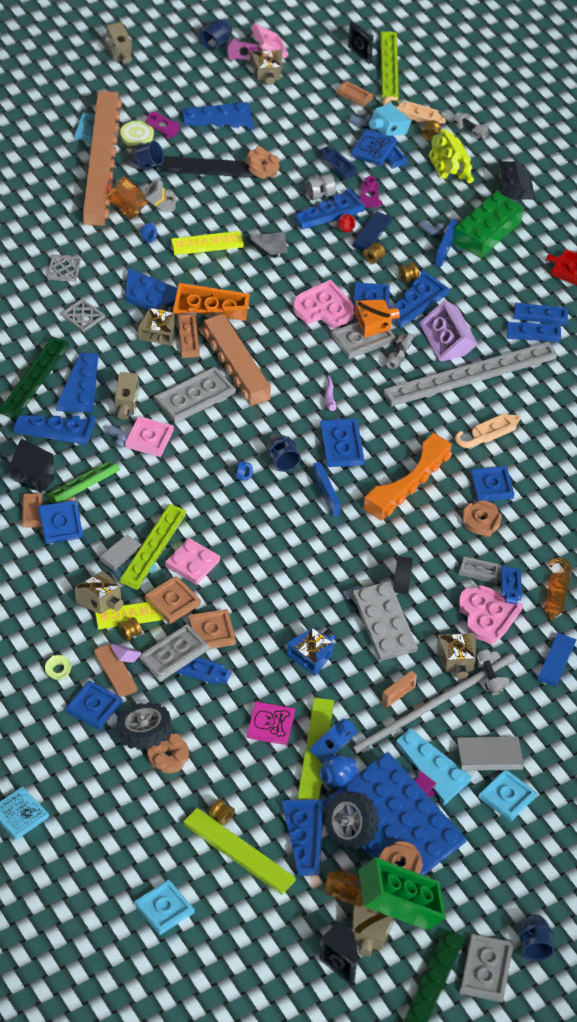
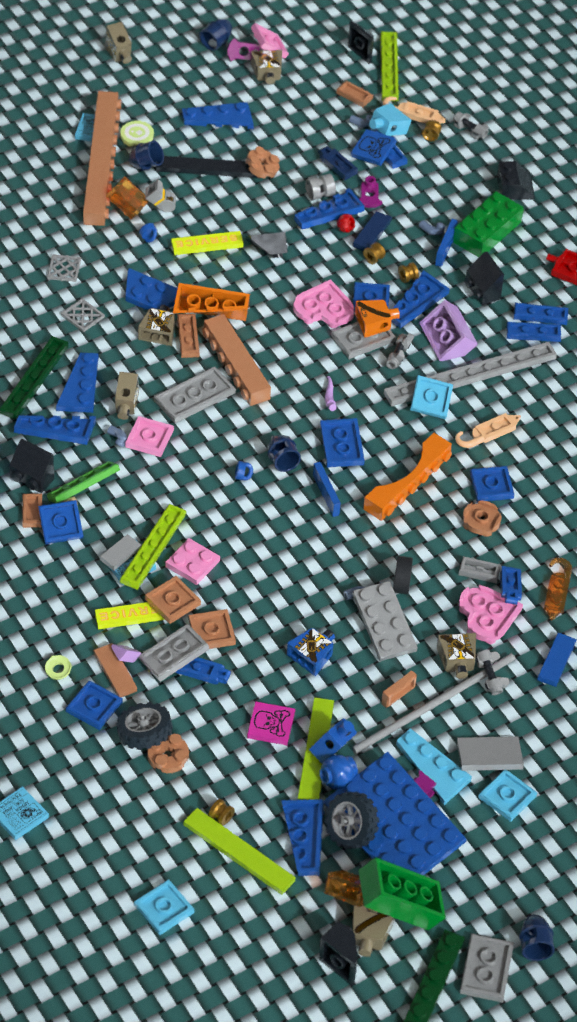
dark tan torso [75,570,123,614] -> none
pearl gold wheel [118,617,142,641] -> none
magenta piece [146,111,180,139] -> none
nougat plate [379,841,422,874] -> none
neon yellow piece [428,129,474,183] -> none
none -> medium azure tile [410,375,453,419]
none -> black slope [464,251,504,305]

